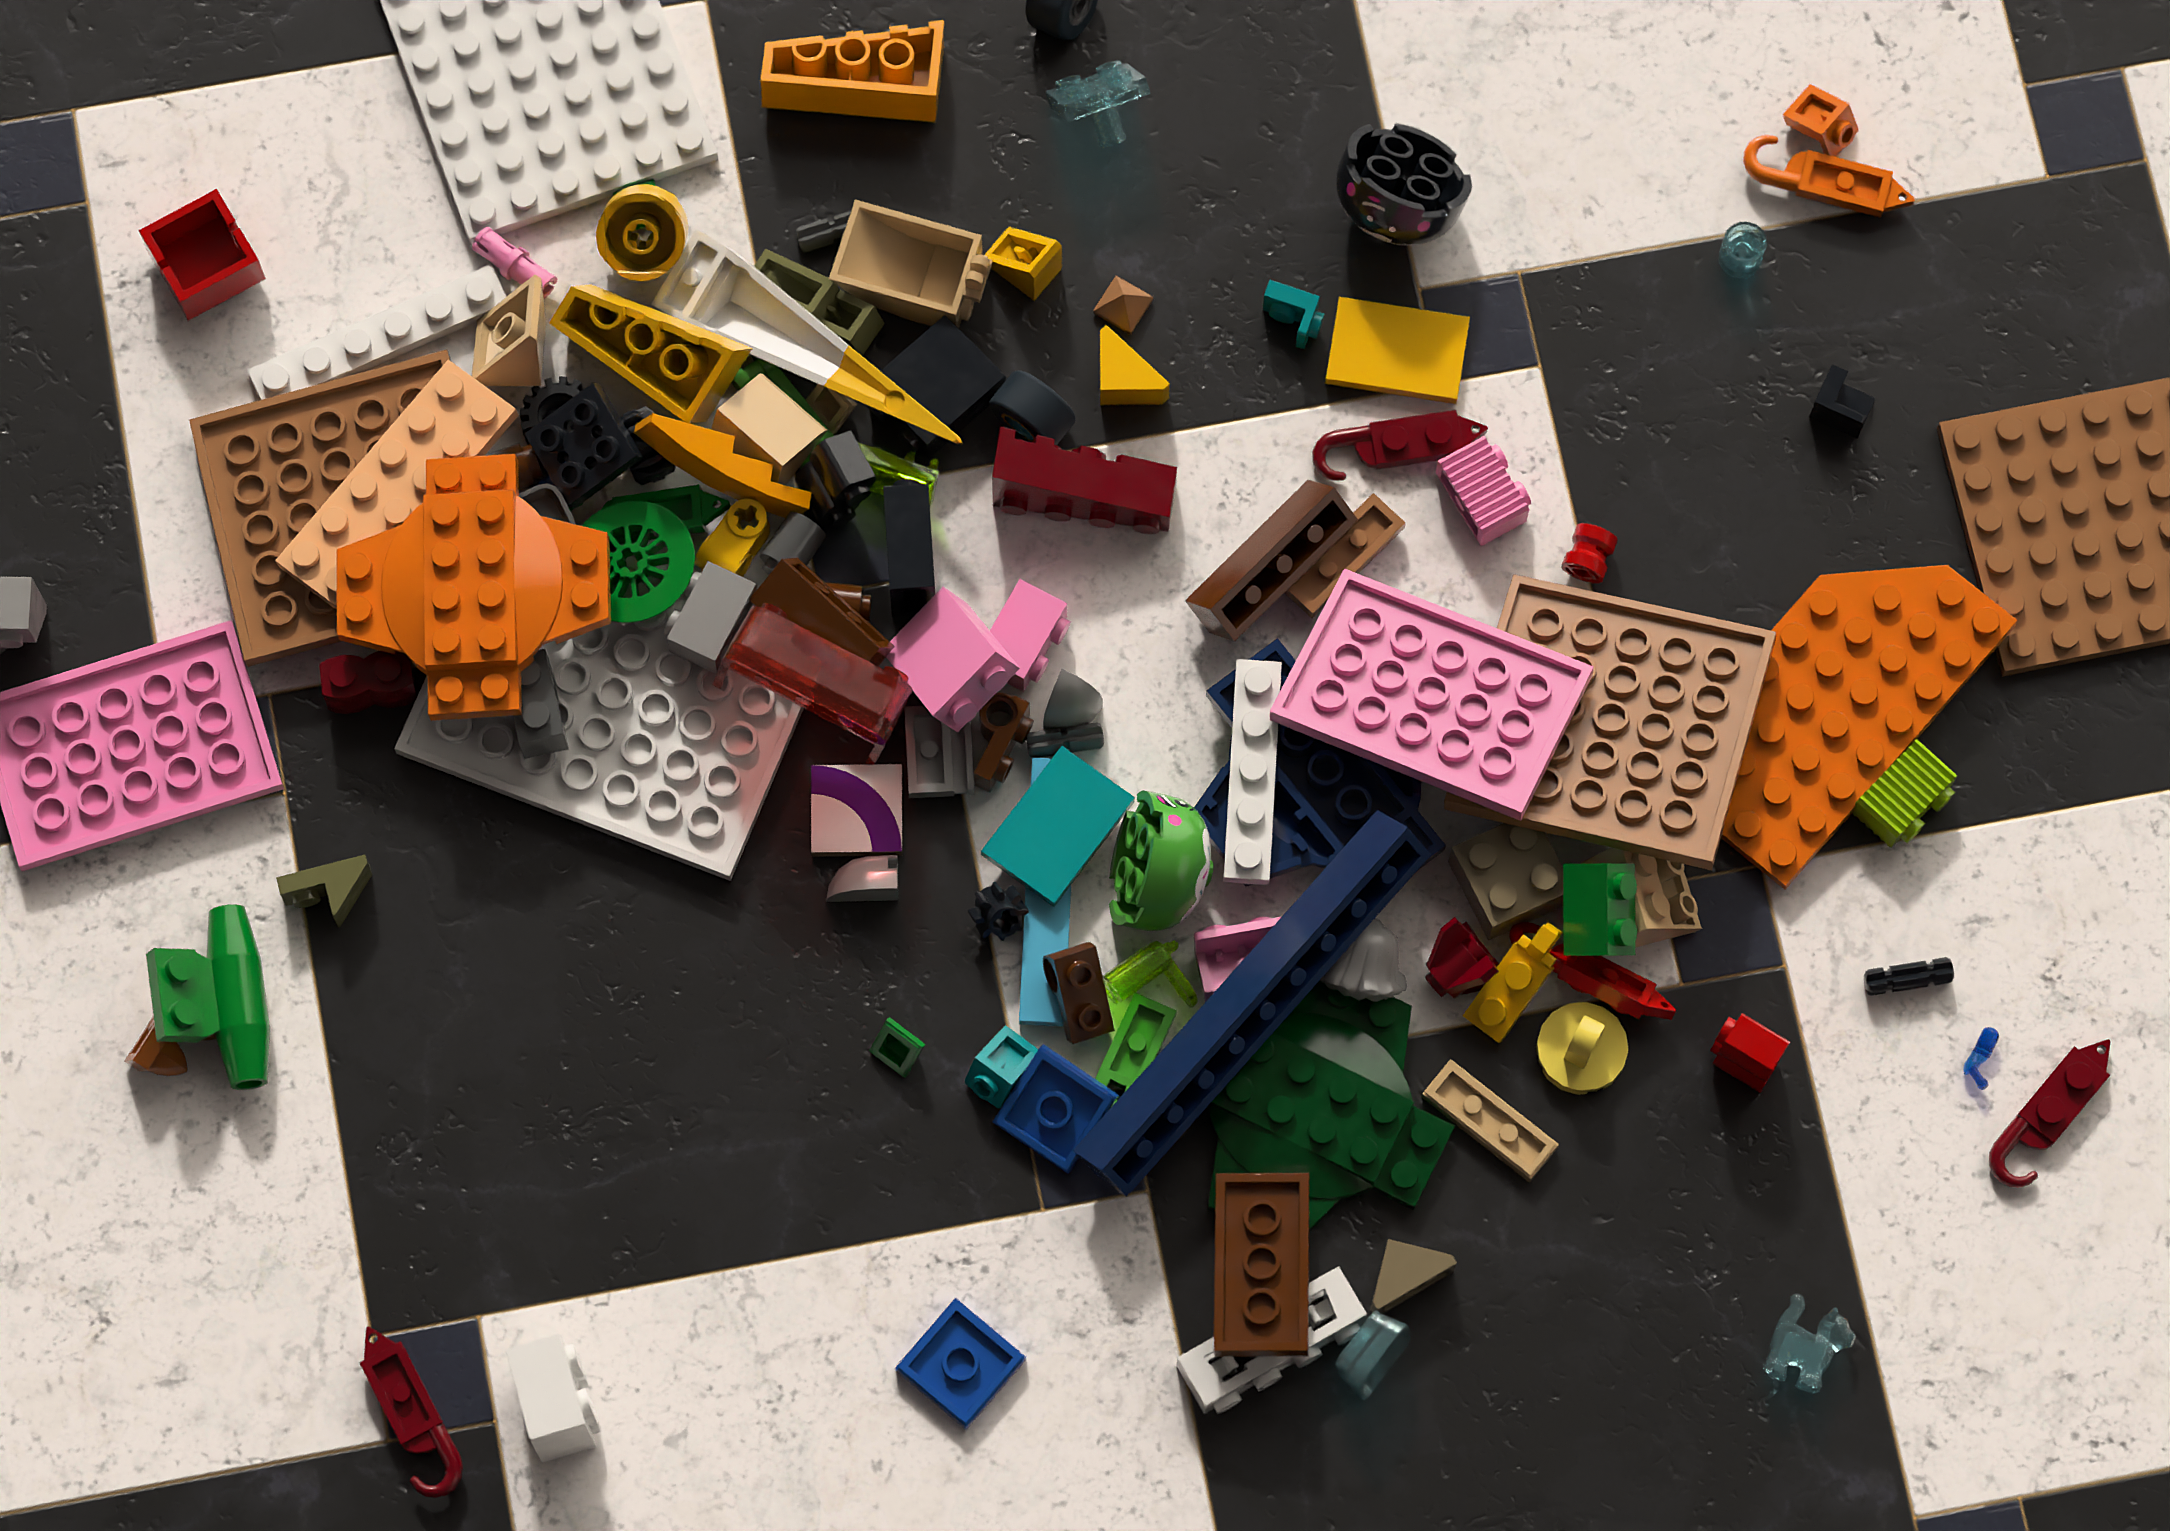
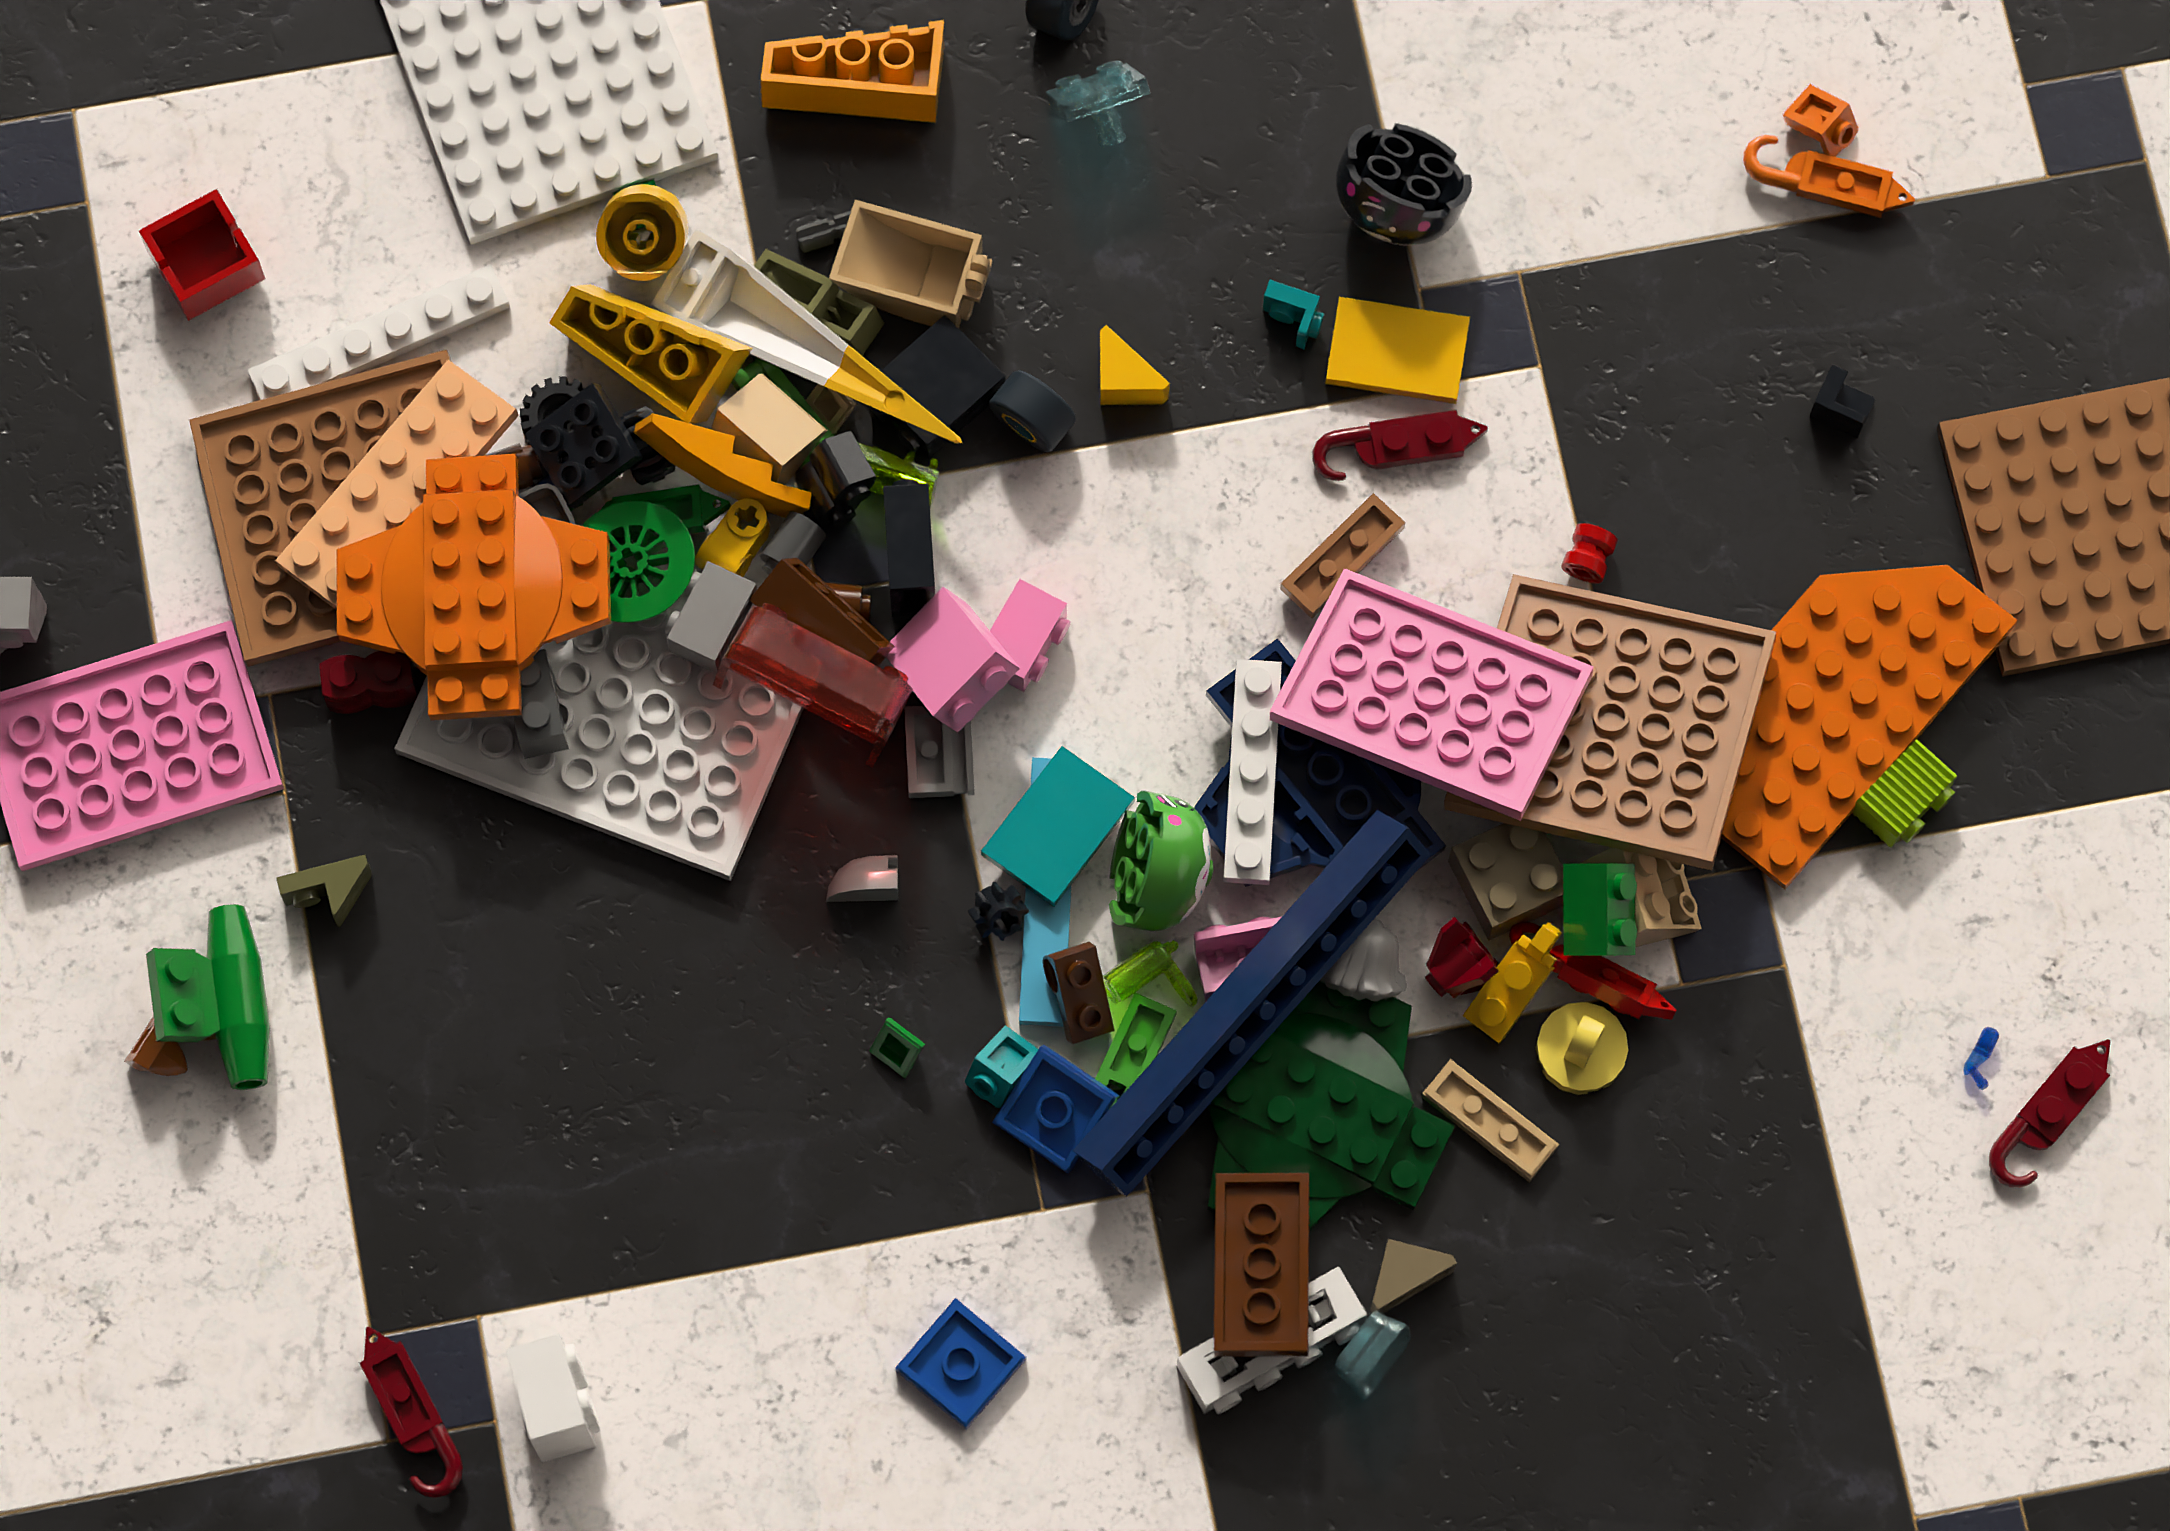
bright pink pin [472,227,557,299] -> none
tan slope [472,274,546,386] -> none
tile [811,764,903,857] -> none
reddish brown plate [974,693,1034,793] -> none
yellow slope [985,227,1062,301] -> none
dark red wedge [992,427,1177,534] -> none
dark grey piece [1026,722,1104,758] -> none
light grey brick [1043,669,1103,732] -> none
medium nougat slope [1093,276,1154,335] -> none
reddish brown brick [1185,480,1358,642] -> none
bright pink brick [1435,436,1531,546] -> none
red brick [1710,1013,1790,1093] -> none
clear light blue wheel [1719,221,1767,278] -> none
clear light blue animal [1763,1294,1855,1394] -> none
black axle [1864,957,1954,996] -> none

